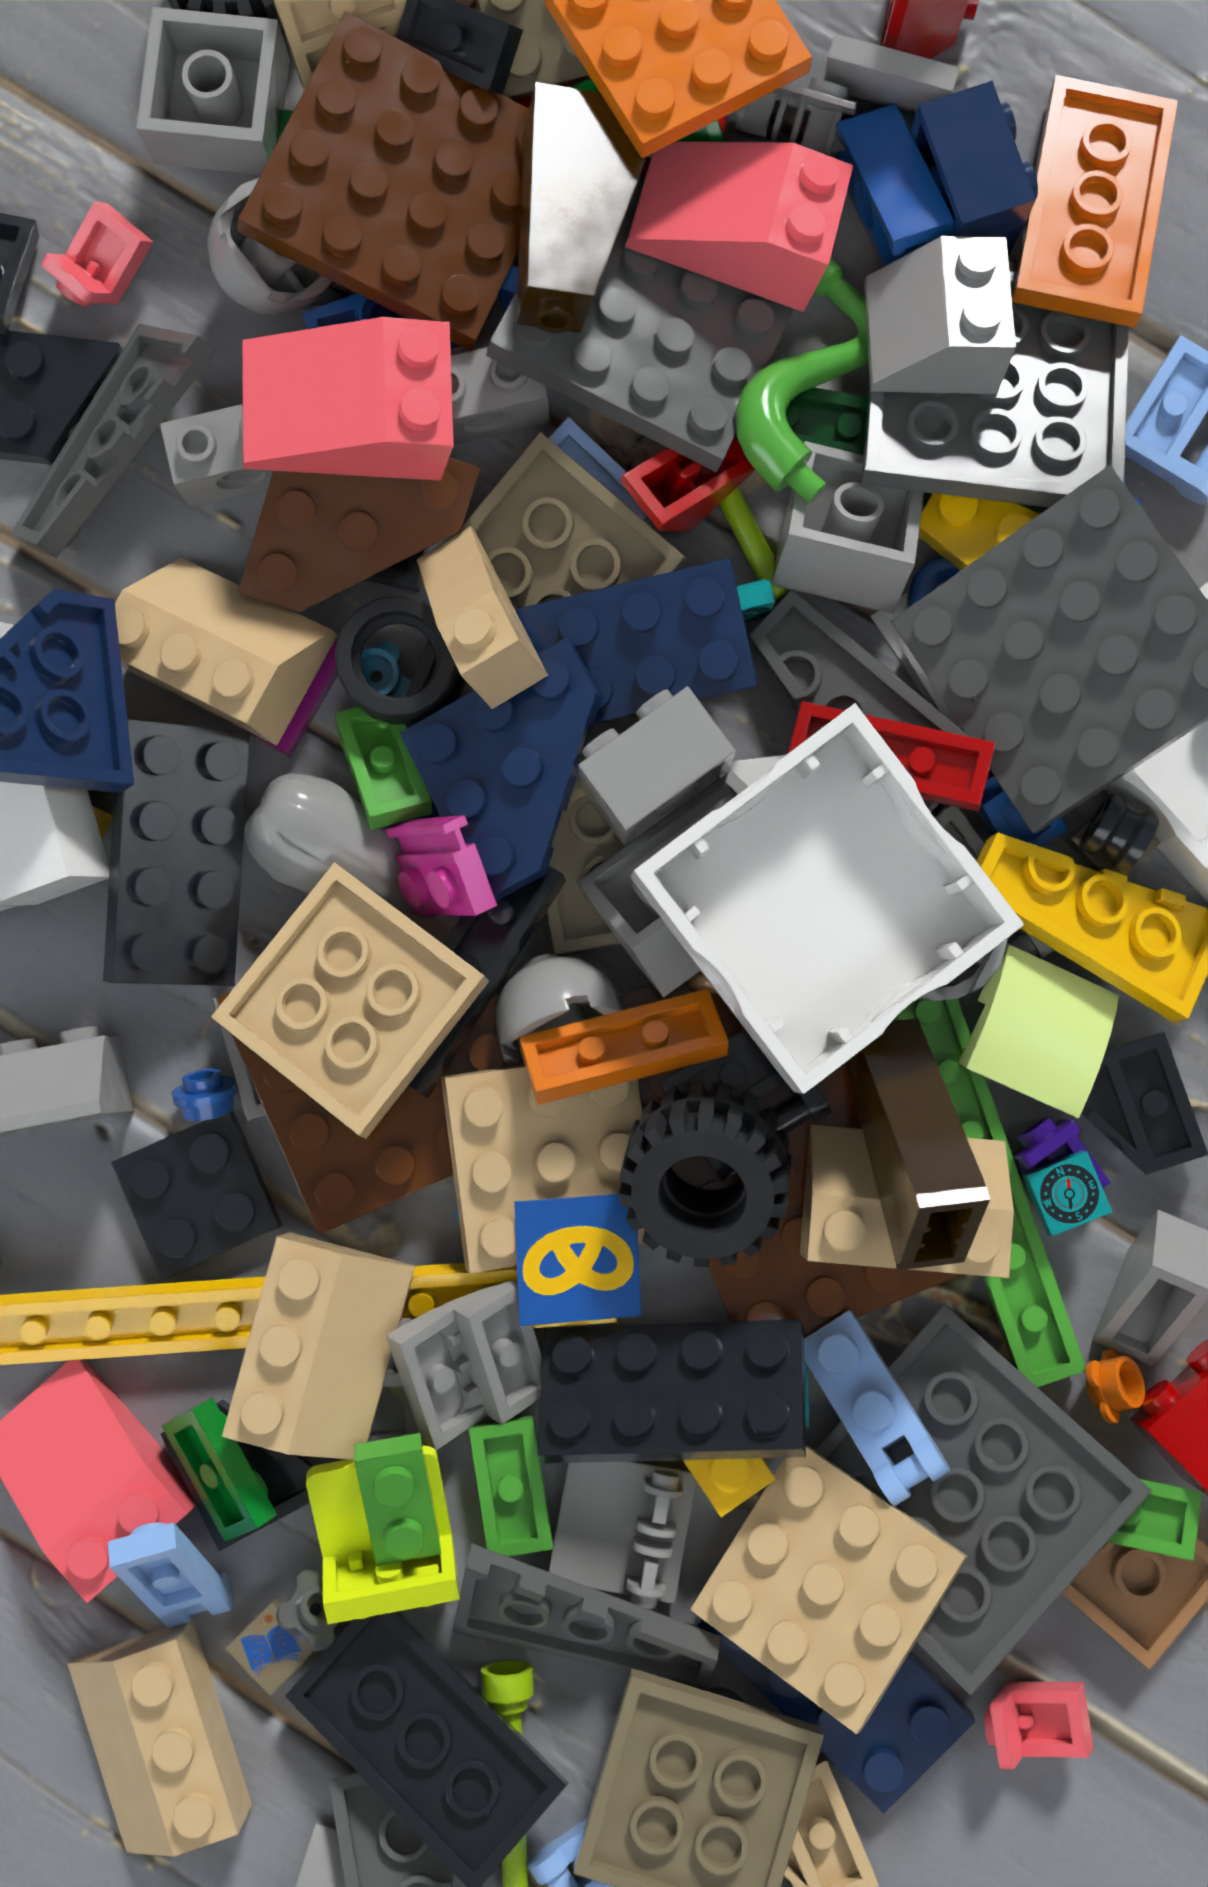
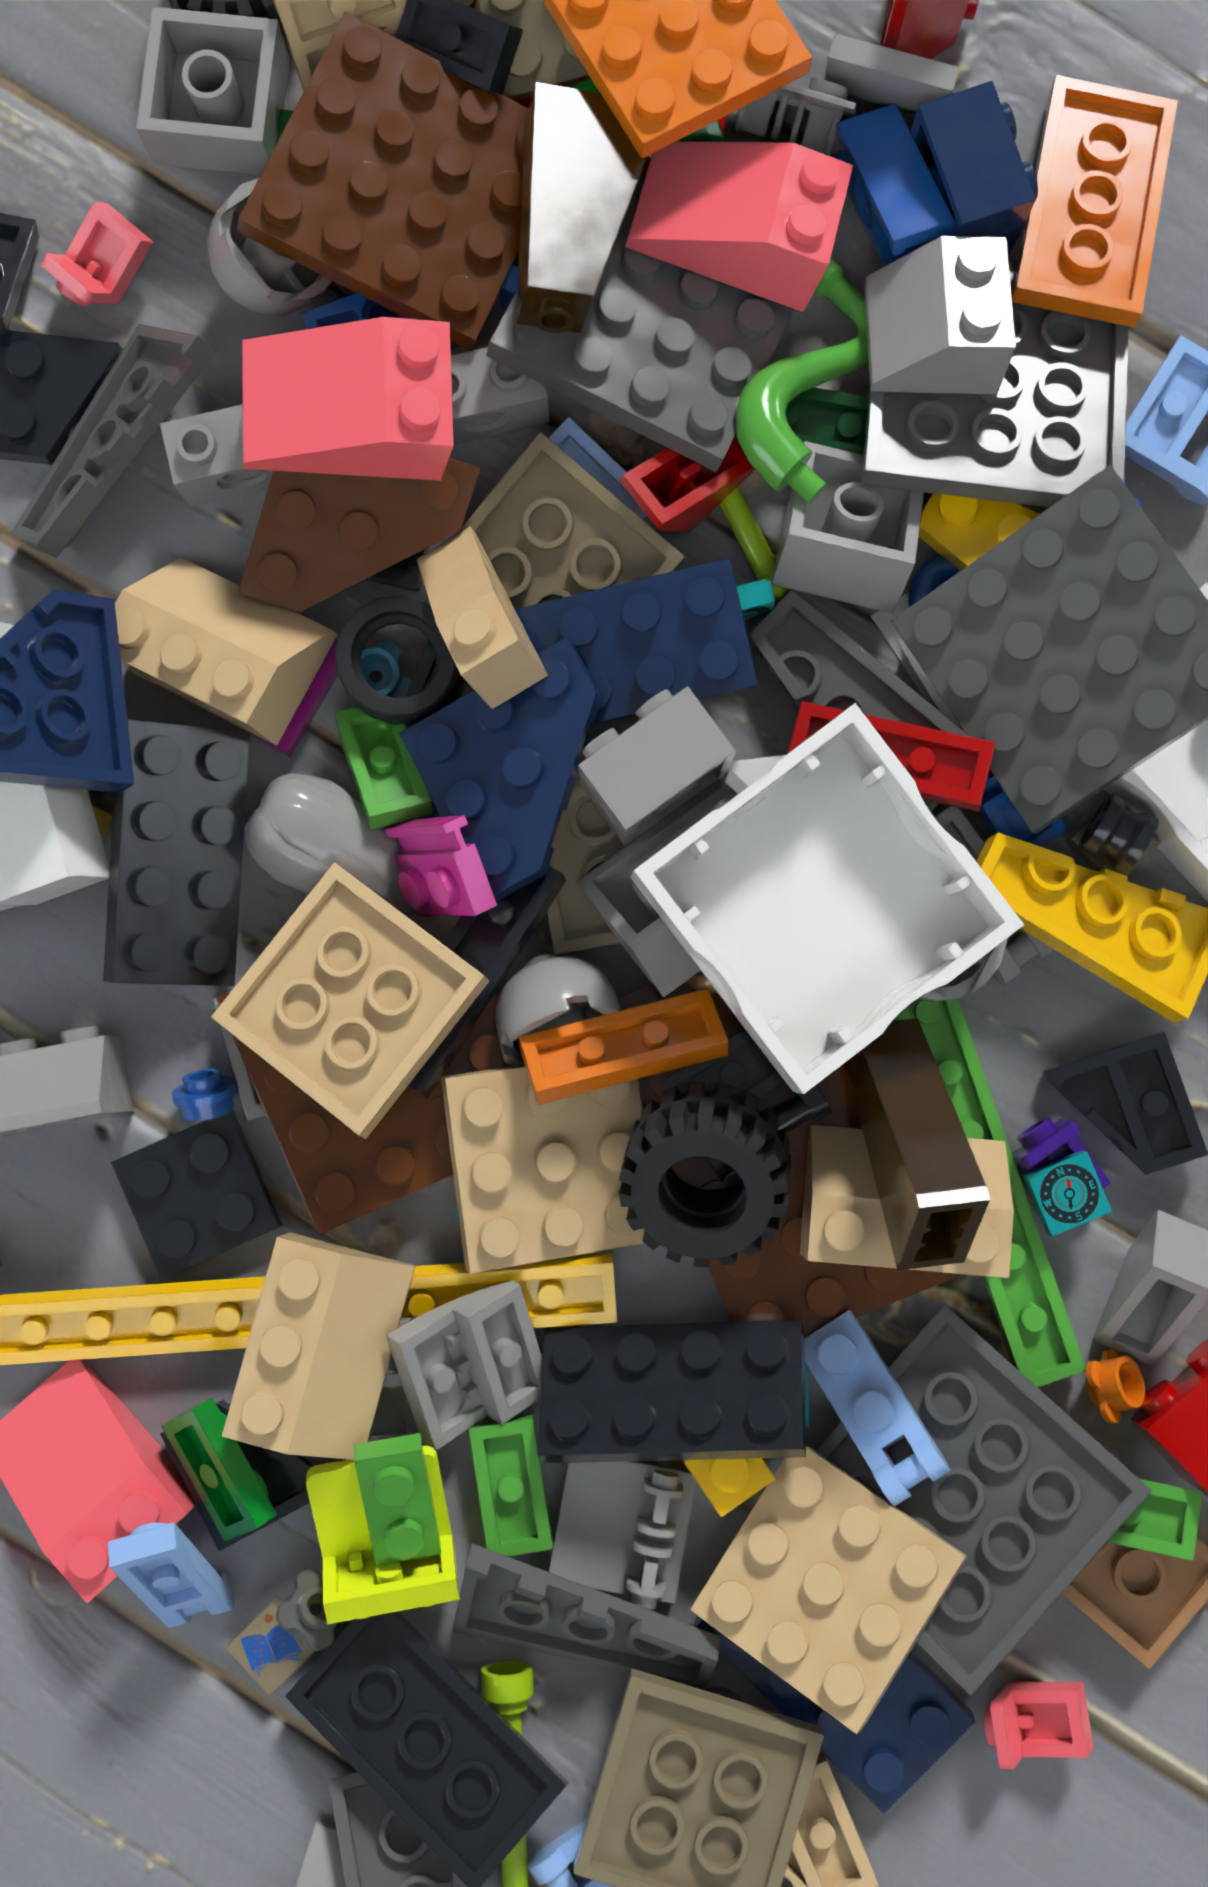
tan slope [67,1618,252,1857] -> none
blue sticker [514,1194,641,1326] -> none
yellowish green slope [958,944,1119,1118] -> none

